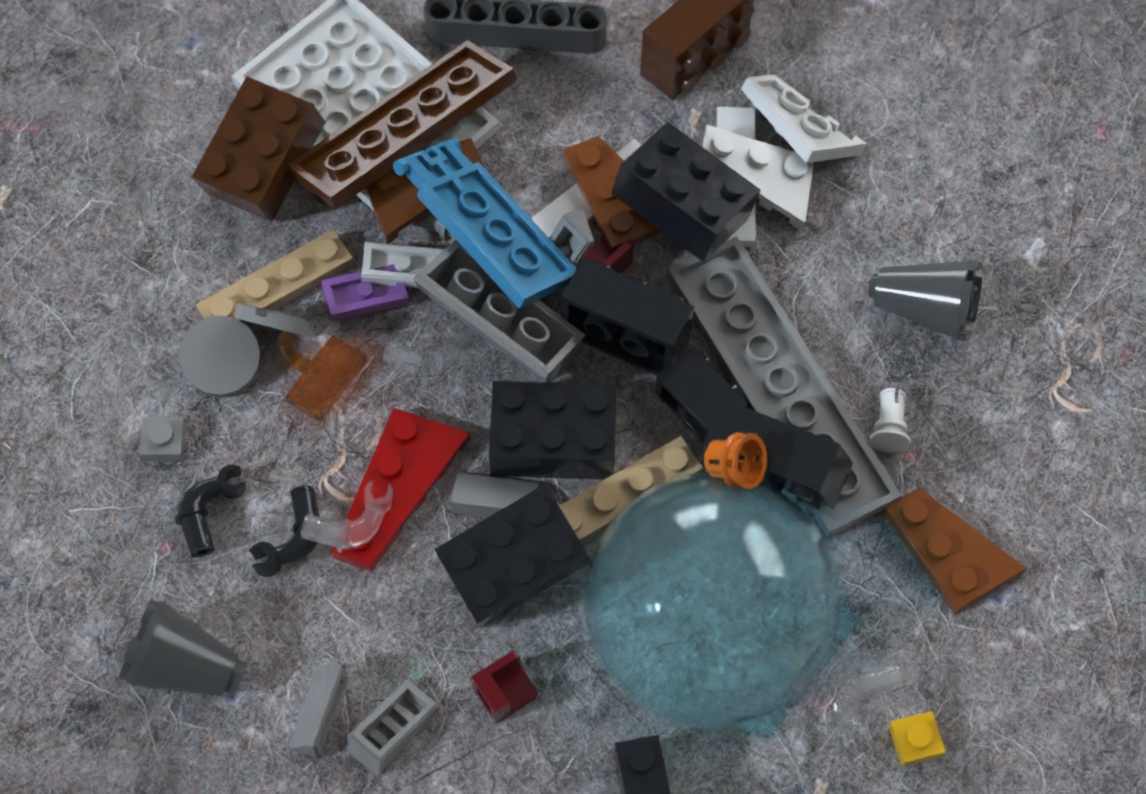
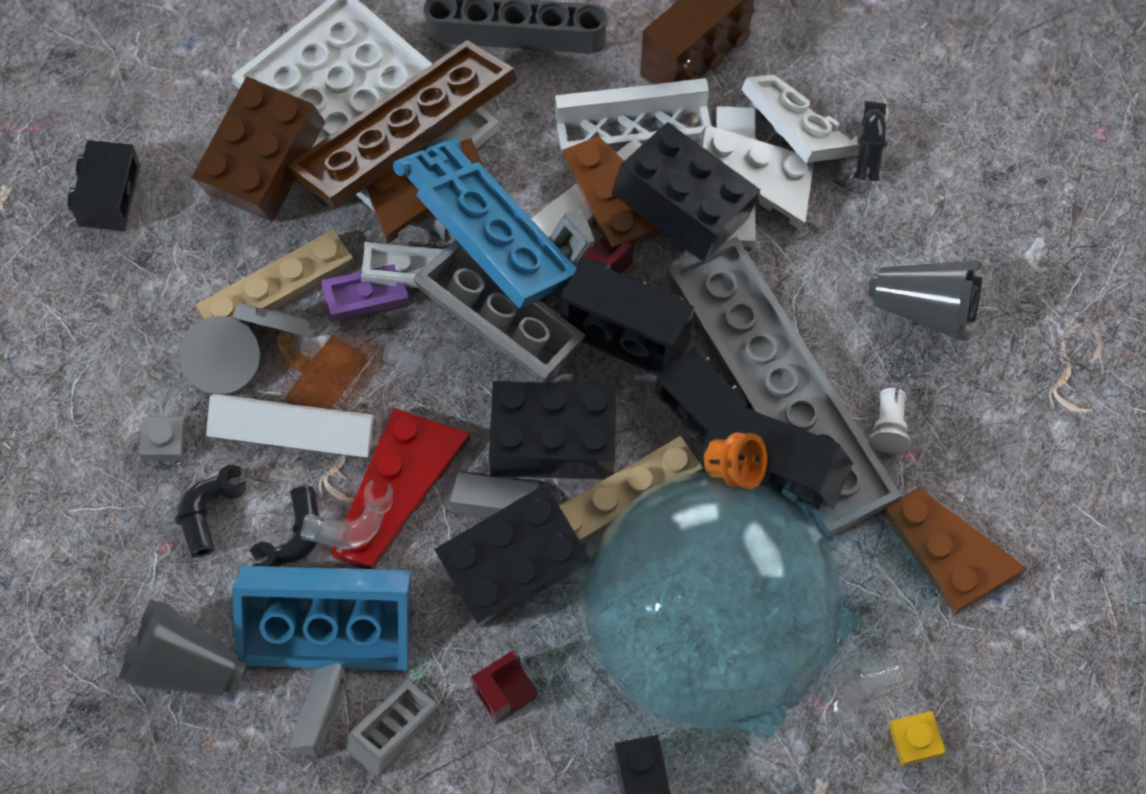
none -> black brick [67,140,140,231]
none -> white tile [206,394,374,458]
none -> dark azure slope [232,566,412,671]
none -> white fence [555,78,711,155]
none -> black piece [854,101,888,181]

